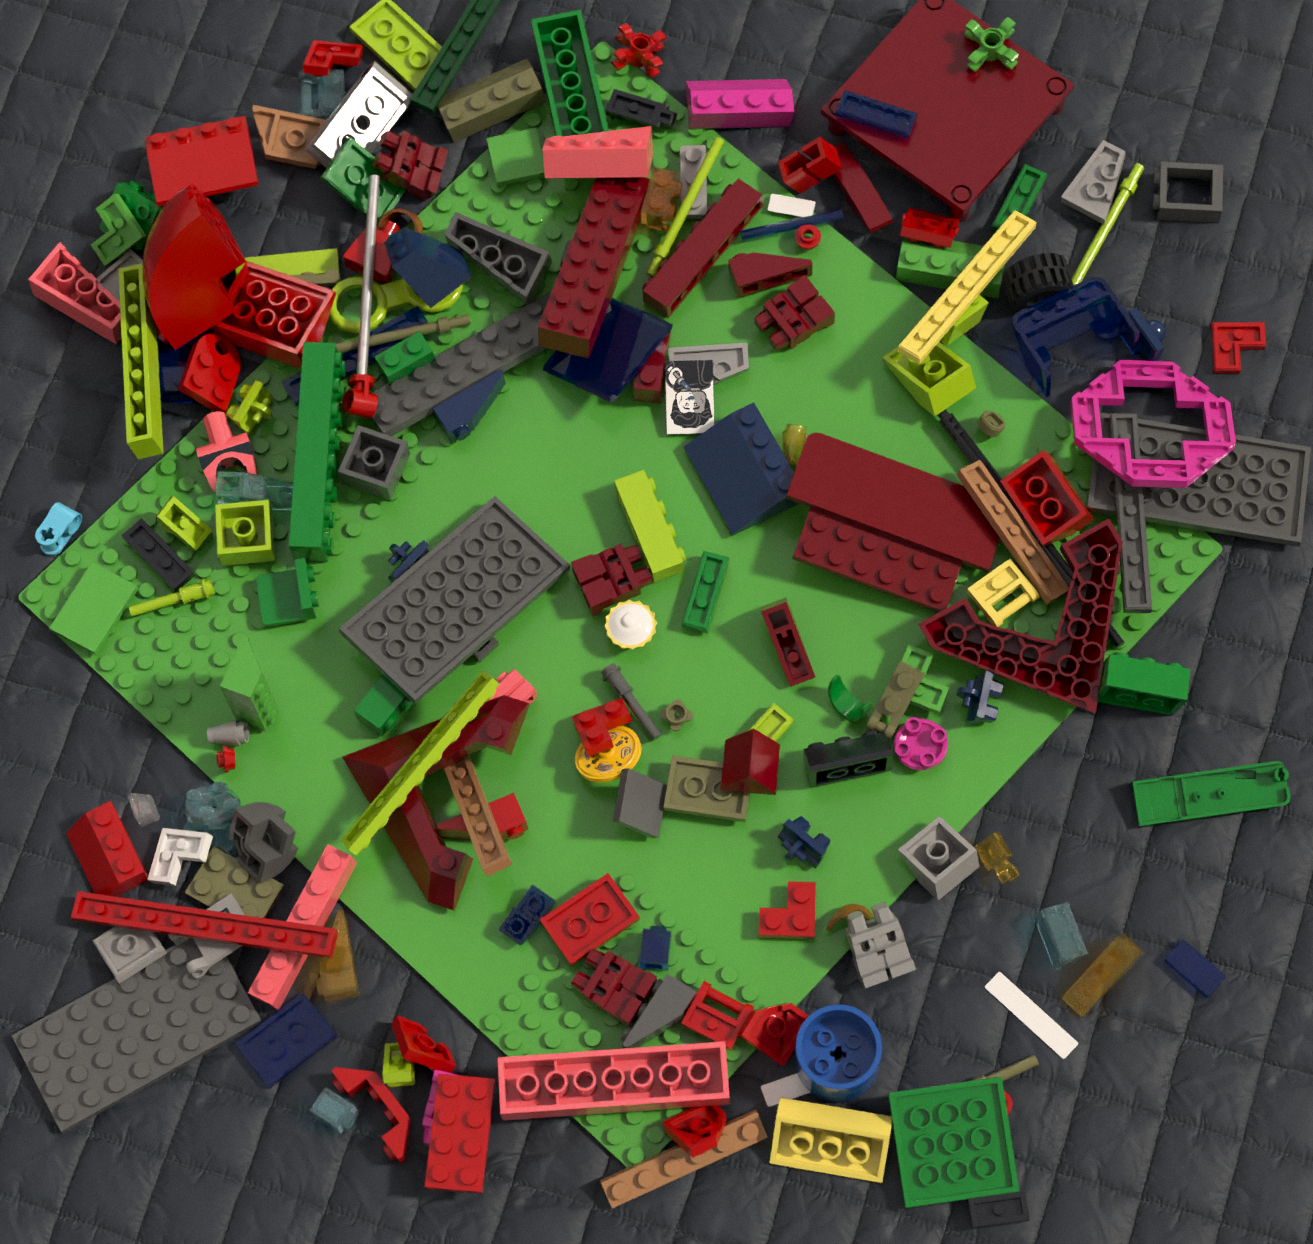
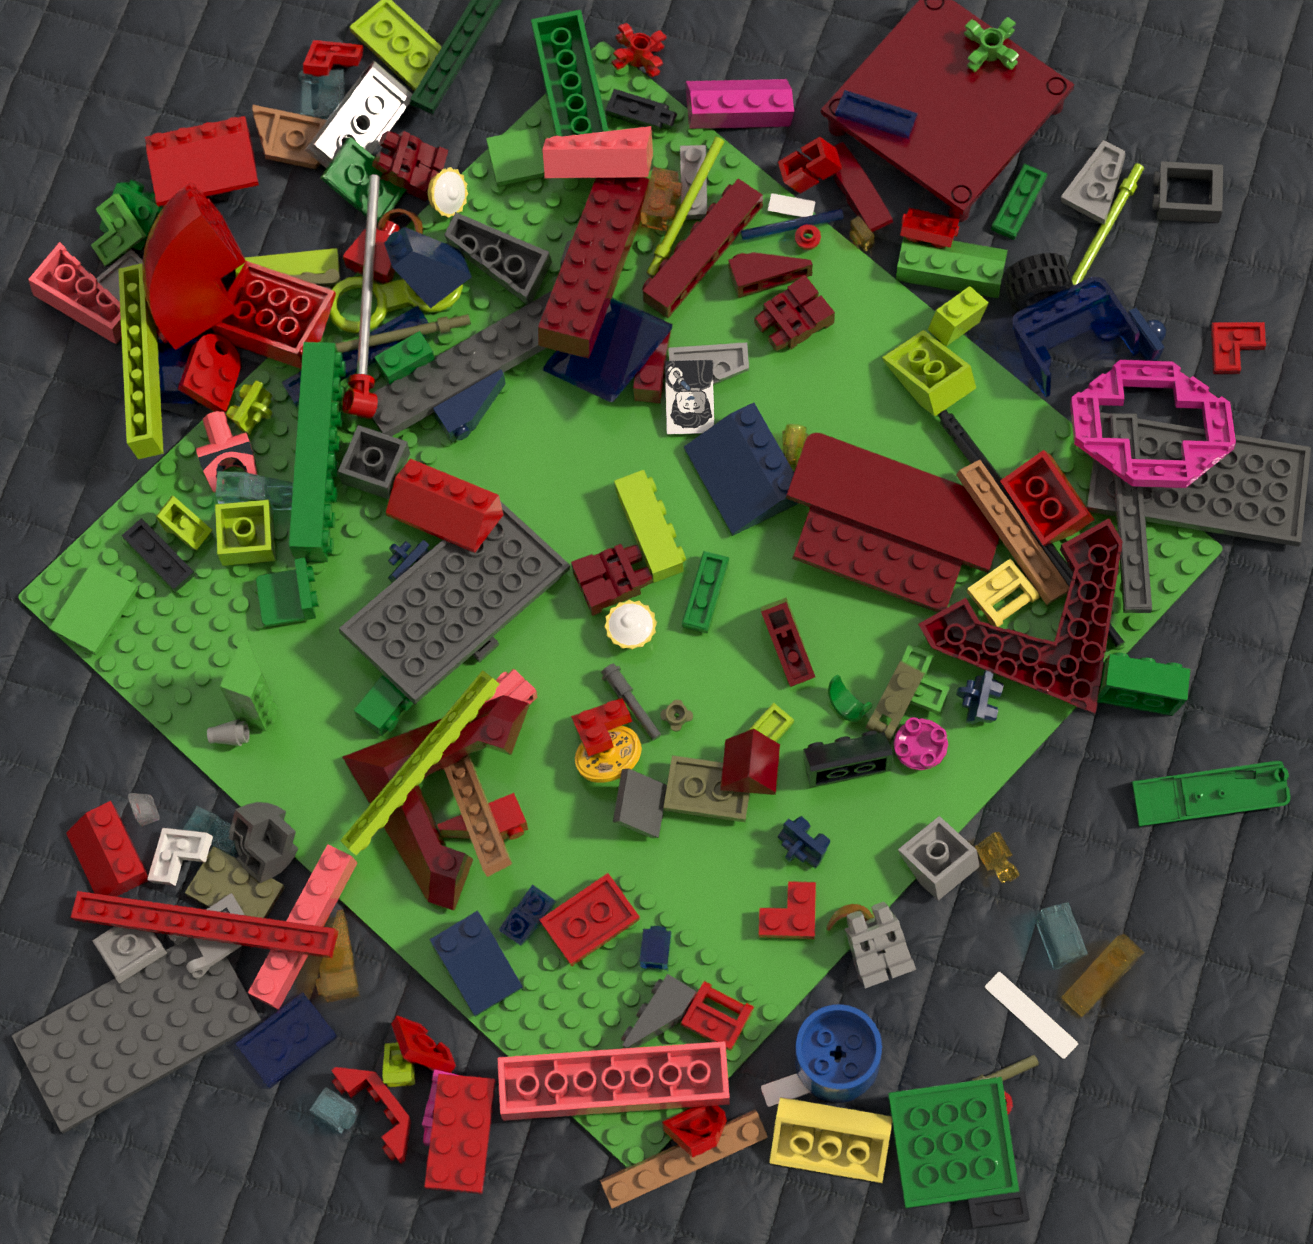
medium azure piece [35,502,82,556] -> none
lime pin [129,578,215,617] -> none
clear light blue plate [185,782,240,829] -> none
red plate [216,746,236,773] -> none
olive slope [438,59,547,143] -> none
dark red hips [571,949,658,1028] -> none
red plate [737,1002,809,1066] -> none
light yellow tile [897,210,1037,365] -> none
olive tile [977,411,1005,437] -> none
clear blue tile [1164,939,1226,998] -> none
none -> red slope [386,459,504,553]
none -> white piece [428,167,469,218]
none -> dark blue slope [429,911,523,1017]
none -> clear yellow plate [849,216,874,251]

